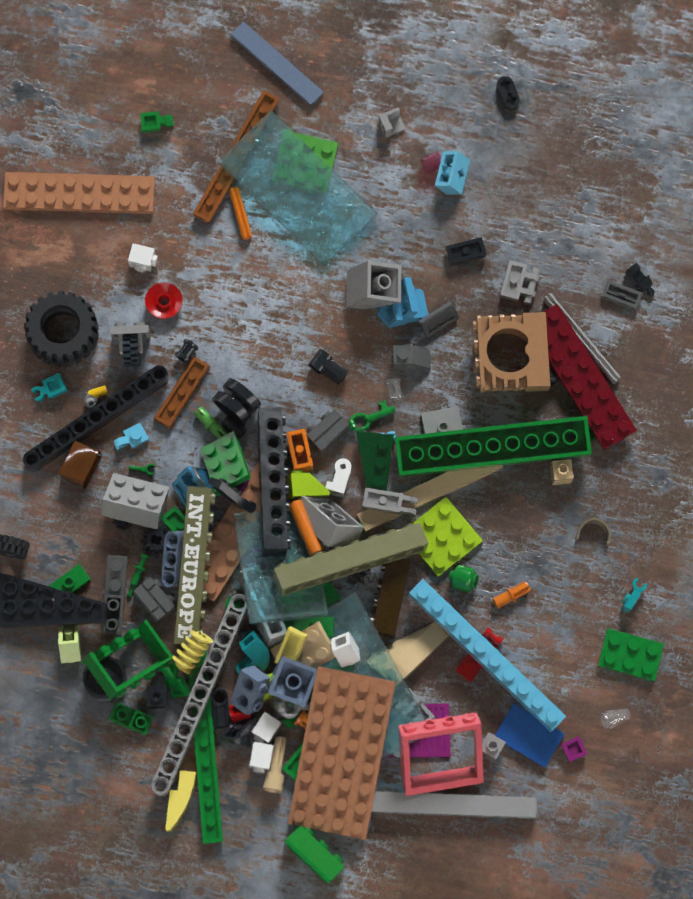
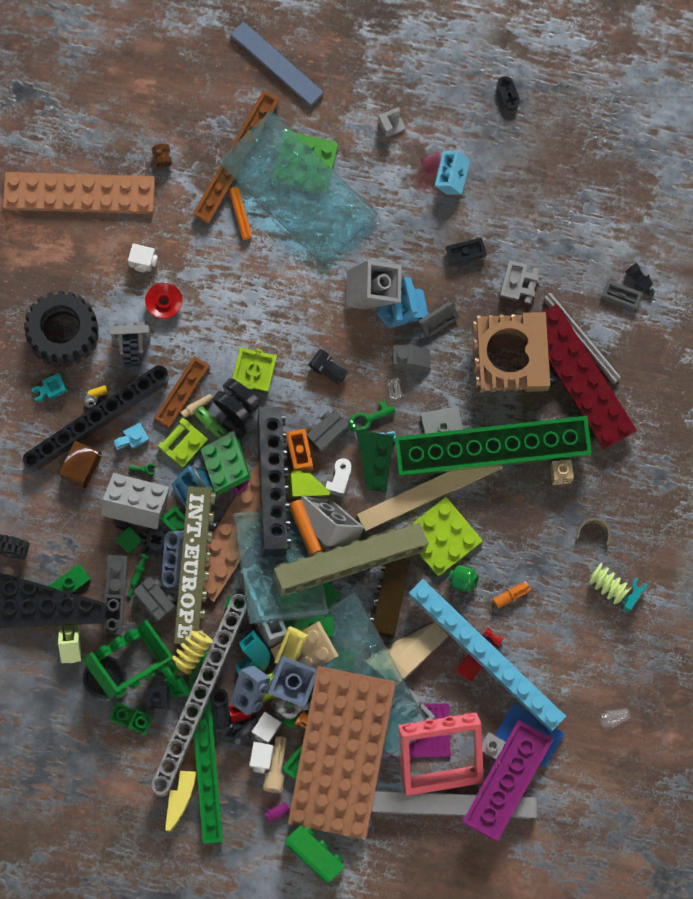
green plate [140,111,174,133] -> none
black bush [174,339,199,364] -> none
black plate [207,477,256,513] -> none
white brick [331,632,360,668] -> none
light grey hinge [362,488,418,515] -> none
magenta plate [561,736,587,762] -> none
green plate [597,628,664,682] -> none
none -> green tile [115,527,141,555]
none -> reddish brown wheel [151,144,173,168]
none -> lime plate [157,418,208,469]
none -> tan animal [180,394,213,418]
none -> lime plate [232,347,277,393]
none -> magenta pin [264,801,290,823]
none -> magenta plate [462,720,553,843]
none -> yellowish green piece [589,563,632,605]

